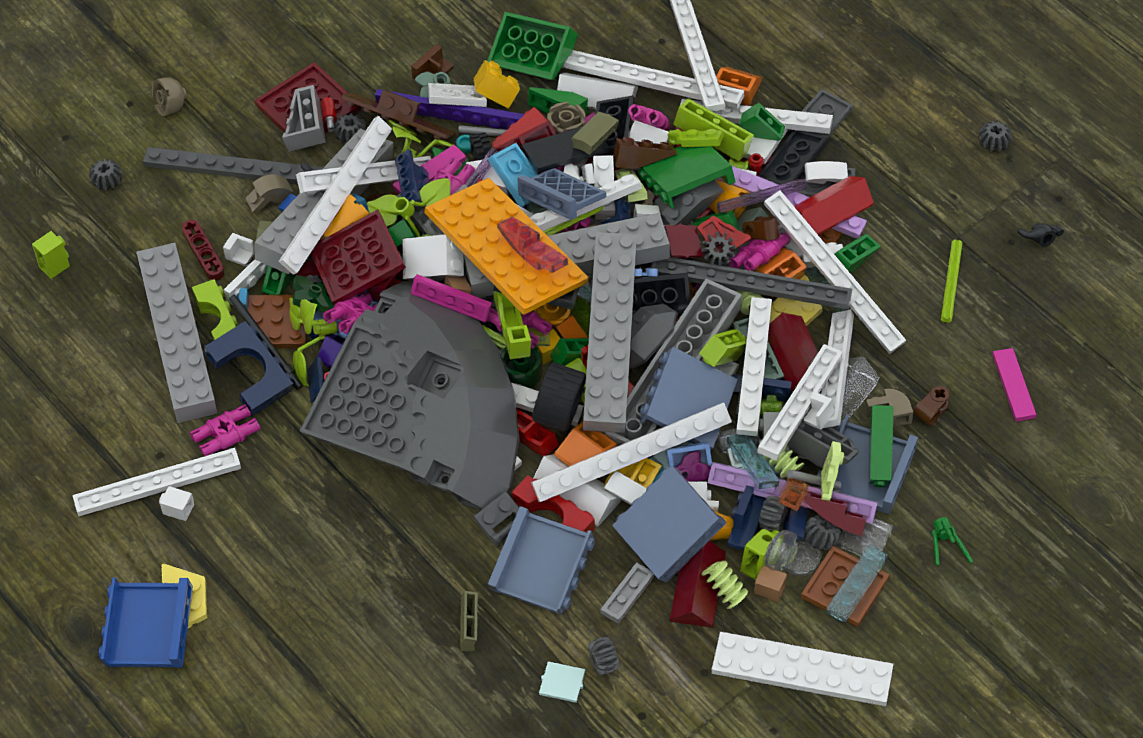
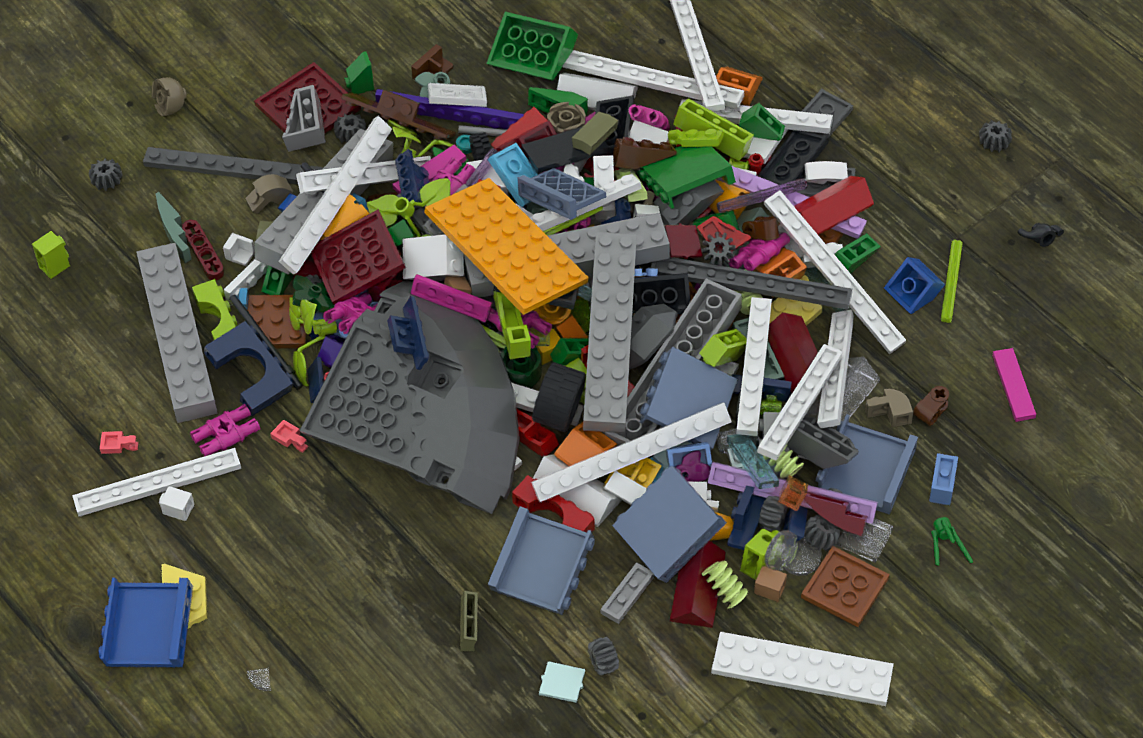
red piece [320,97,337,132] -> none
dark grey plate [472,491,519,547] -> none
yellow brick [474,60,520,109] -> none
clear pink slope [497,216,568,273] -> none
white tile [581,164,595,184] -> none
light grey bar [787,469,841,489] -> none
white panel [804,392,834,430] -> none
yellowish green wing [821,441,844,501] -> none
clear light blue tile [826,545,888,622] -> none
green slope [869,405,894,487] -> none
none -> coral plate [100,431,139,454]
none -> sand green slope [156,192,192,263]
none -> clear tile [247,668,271,691]
none -> coral plate [270,420,308,453]
none -> green slope [344,51,374,94]
none -> dark blue bracket [387,296,429,370]
none -> blue slope [884,257,945,314]
none -> medium blue panel [929,453,958,505]

